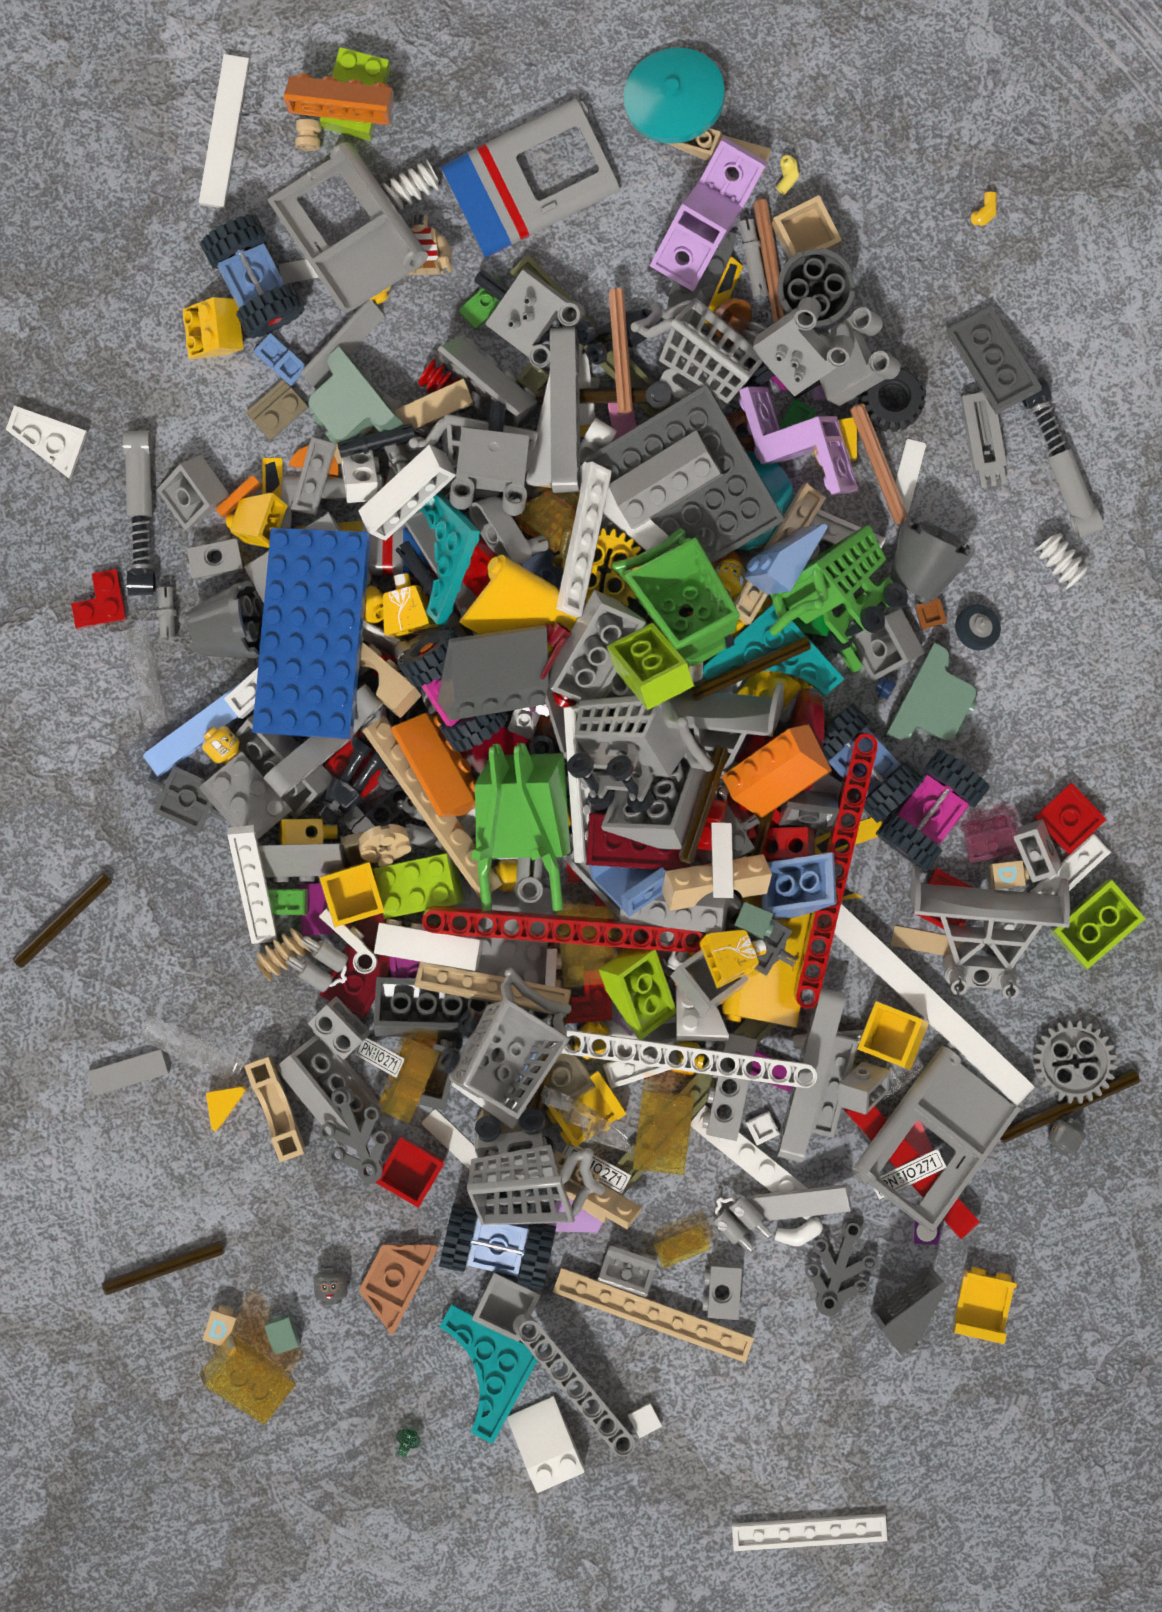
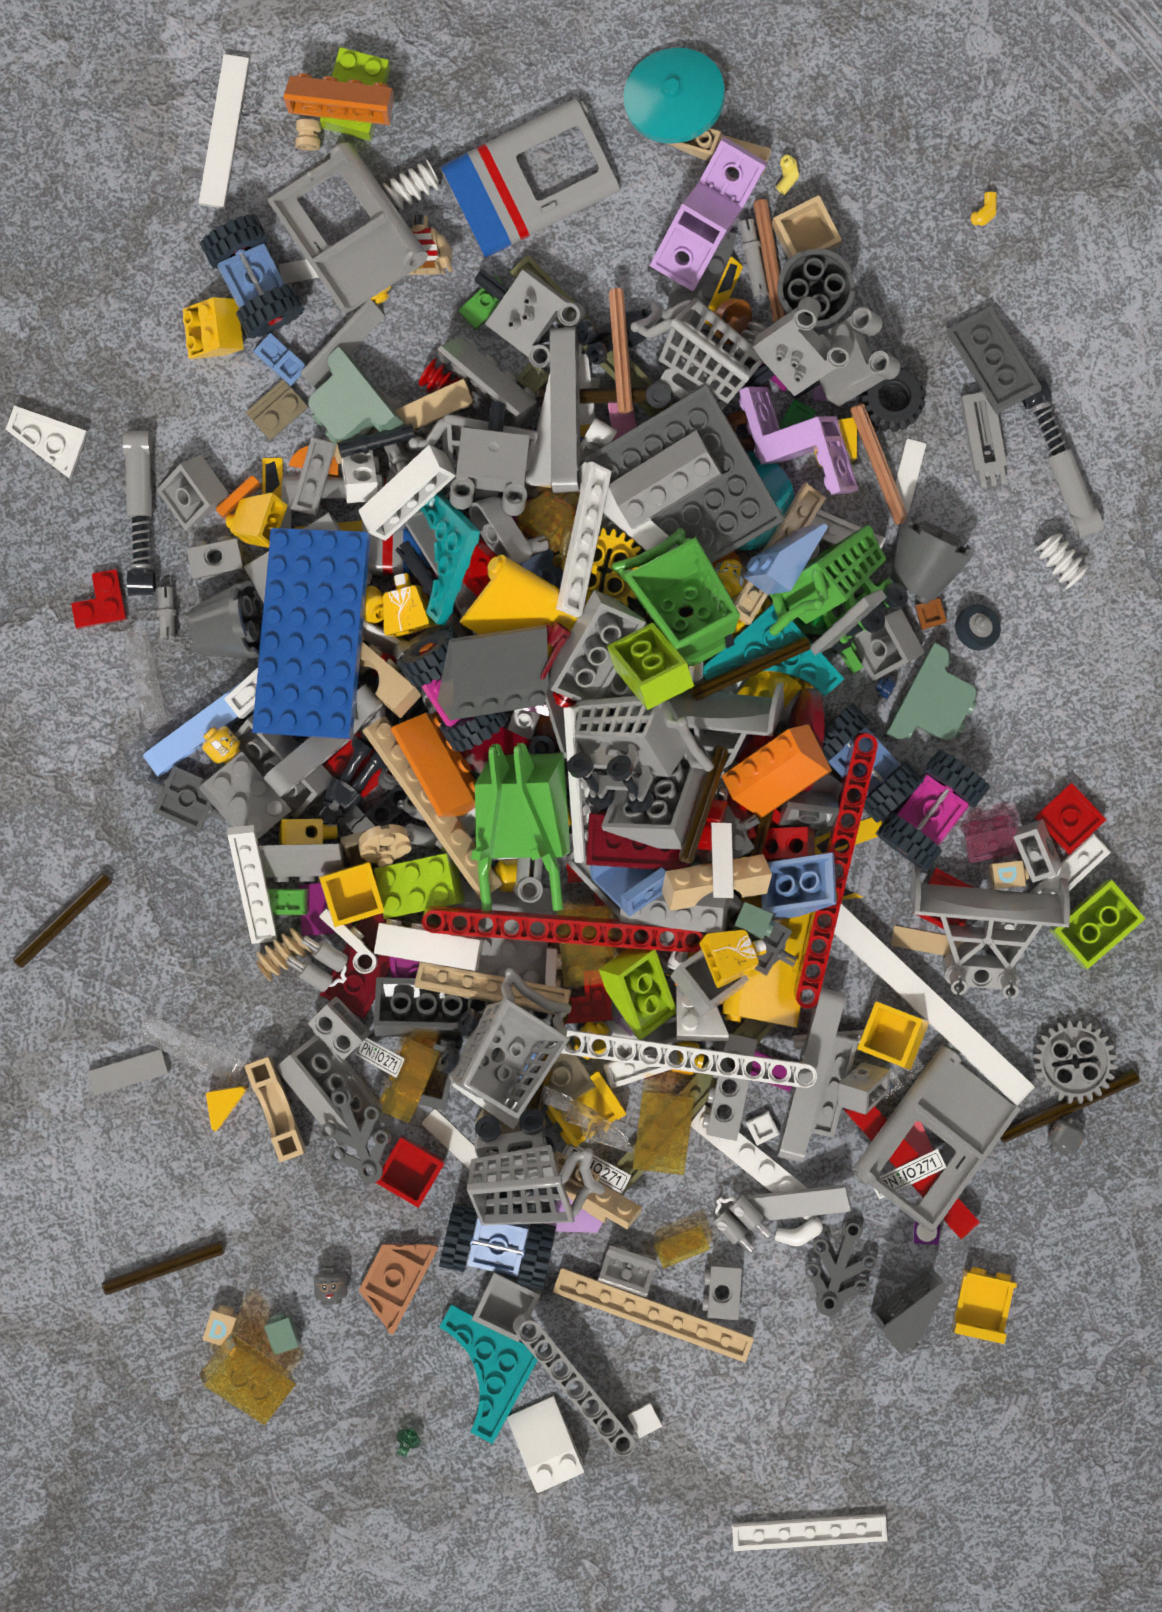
none -> light grey tile [811,590,887,655]

